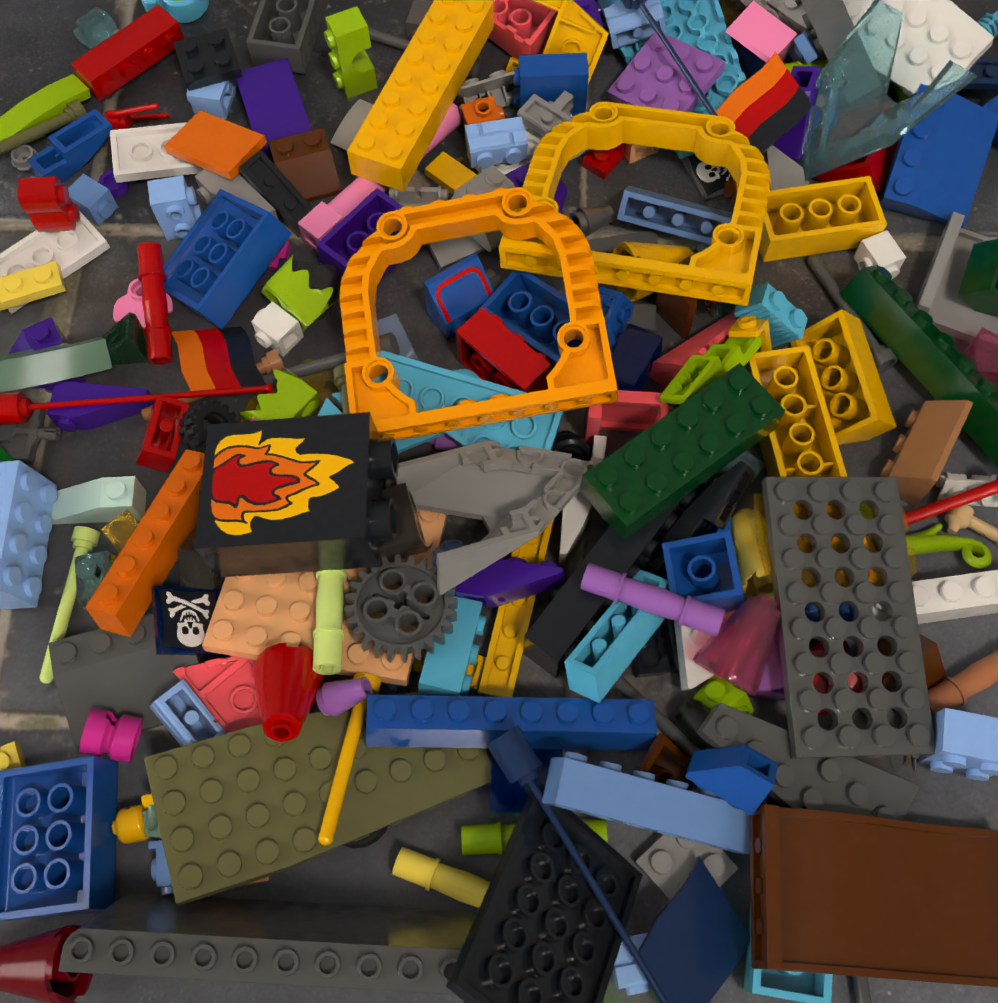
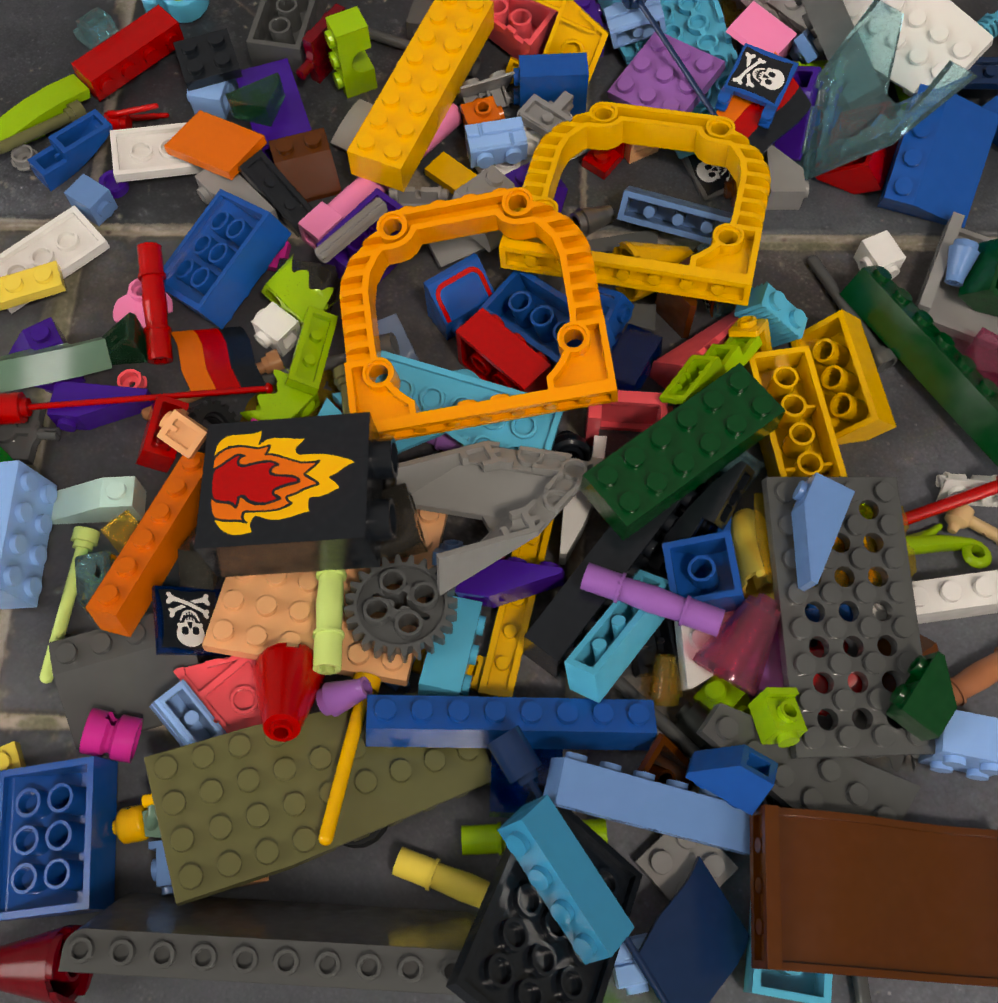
red brick [17,176,80,233] -> none
light blue brick [147,175,203,241] -> none
yellow brick [759,176,887,262] -> none
medium nougat slope [880,400,973,507] -> none
none -> coral plate [117,369,148,388]
none -> light nougat bracket [157,409,208,459]
none -> clear green slope [225,72,285,127]
none -> lime plate [285,305,338,395]
none -> dark red plate [296,3,345,84]
none -> light grey axle [314,197,388,264]
none -> dark azure brick [497,794,635,965]
none -> clear yellow cone [648,654,683,706]
none -> flag [715,43,799,129]
none -> lime brick [748,687,808,748]
none -> medium blue slope [791,472,855,592]
none -> dark green slope [886,651,957,741]
none -> medium blue cone [944,238,980,287]

